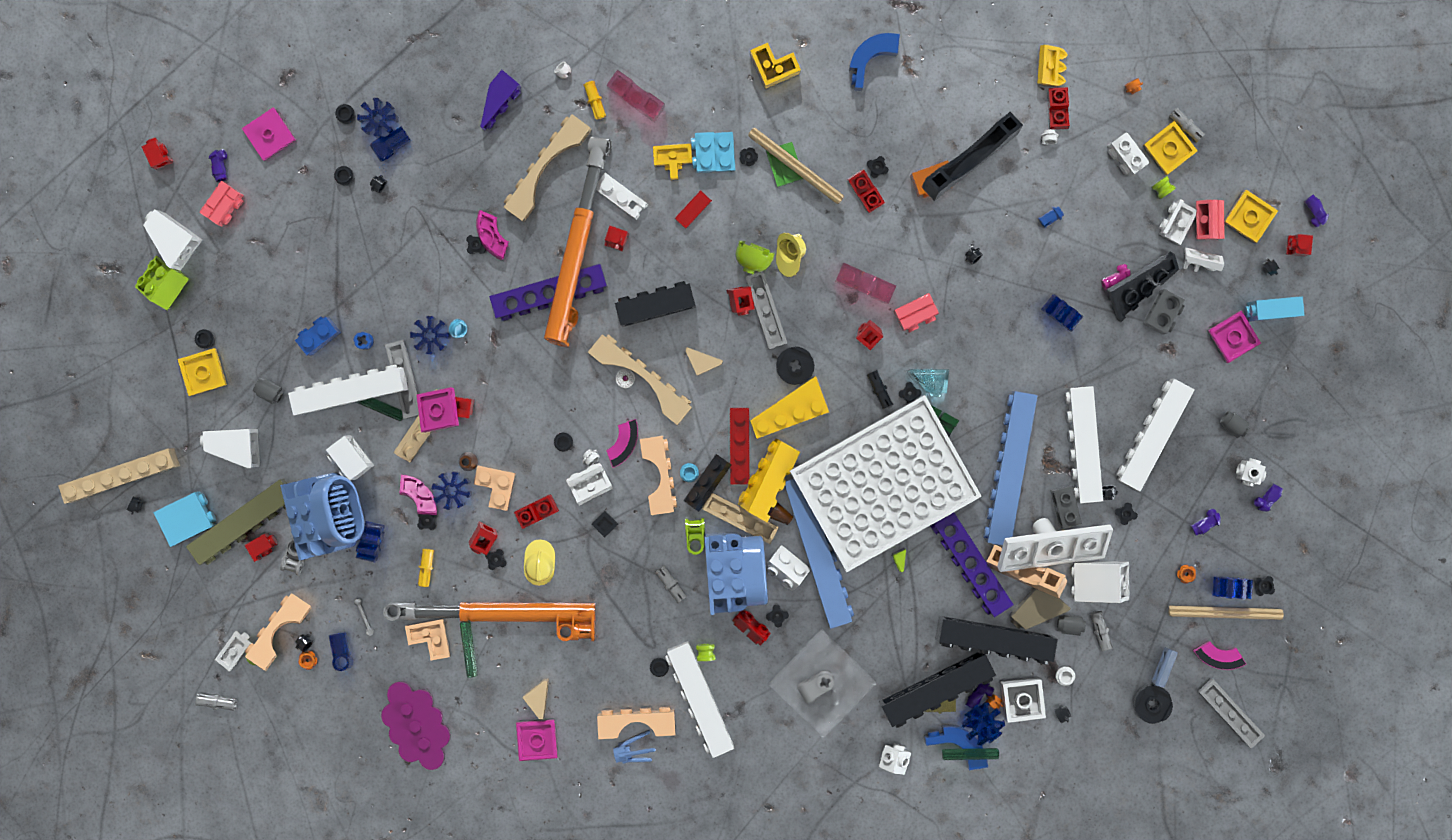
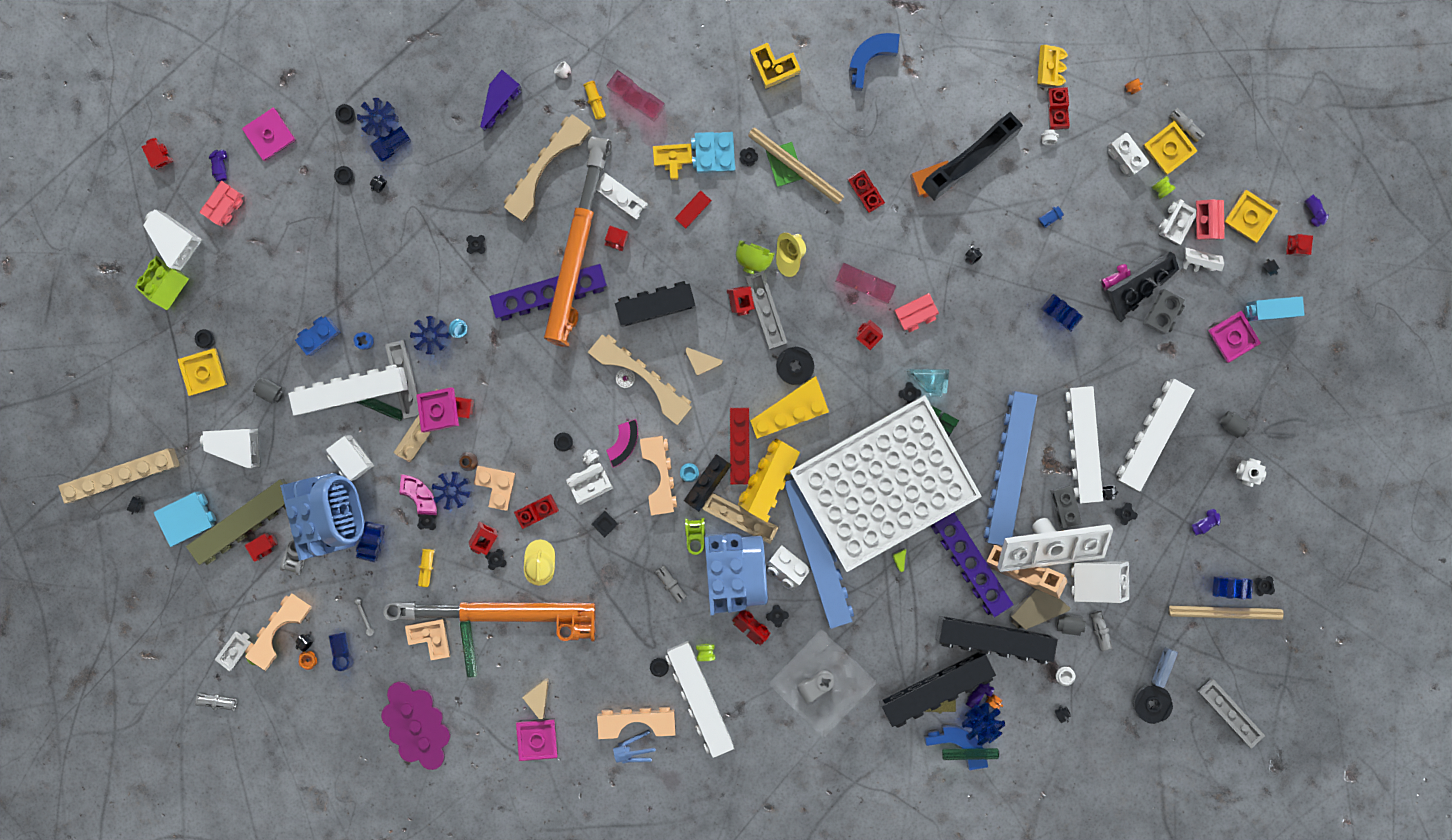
dark pink tile [476,210,509,261] -> none
reddish brown cone [767,502,793,525] -> none
black plate [867,156,889,178] -> none
black pin [867,370,893,409] -> none
white brick [879,743,911,775] -> none
white brick [1000,677,1046,723] -> none
orange plate [1177,565,1196,584] -> none
tile [1193,641,1246,670] -> none
dark purple arm [1254,483,1283,512] -> none

